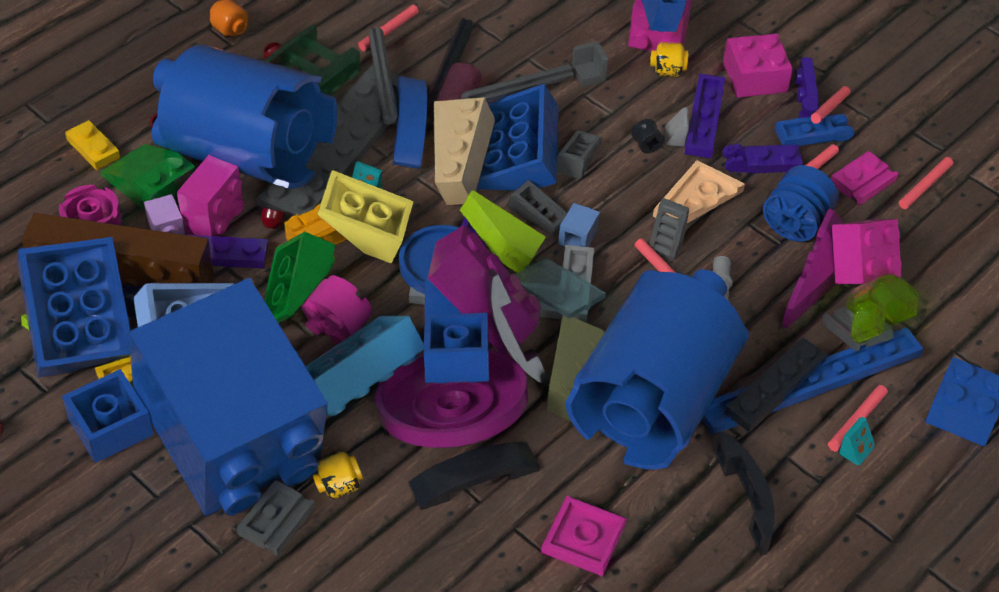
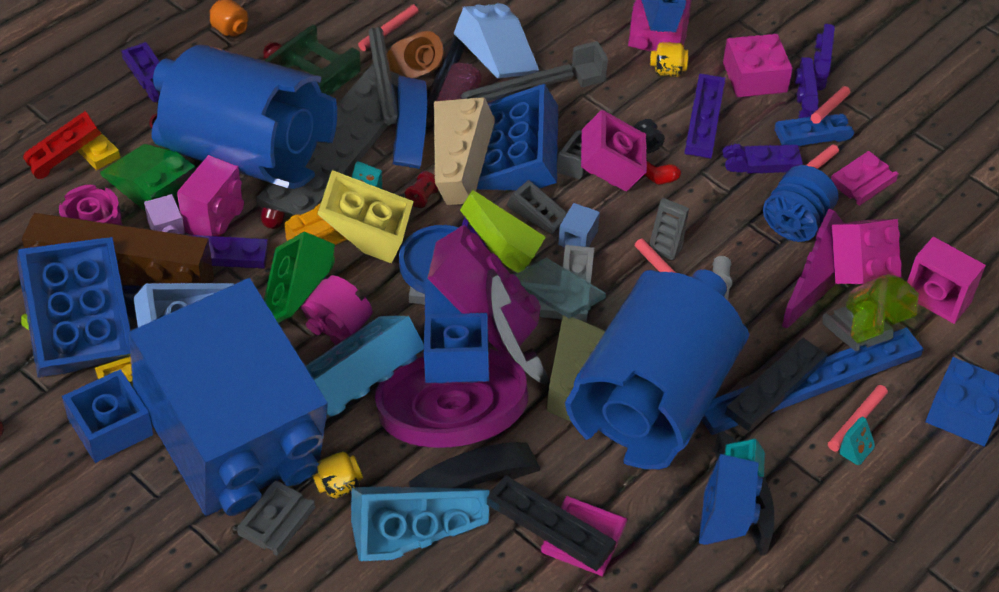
light nougat wing [653,160,745,223] -> none
light grey slope [665,108,689,146] -> none
coral bar [899,157,953,209] -> none
none -> red plate [23,111,102,179]
none -> dark purple hinge [121,42,160,102]
none -> dark azure wedge [351,487,489,561]
none -> dark orange piece [387,31,445,79]
none -> dark red bush [404,171,439,208]
none -> light blue slope [454,3,539,78]
none -> black plate [487,475,616,572]
none -> dark pink brick [581,109,647,192]
none -> red arm [644,161,681,185]
none -> blue slope [699,454,763,545]
none -> teal slope [725,439,765,477]
none -> dark purple hinge [813,24,835,91]
none -> dark pink brick [903,236,986,324]

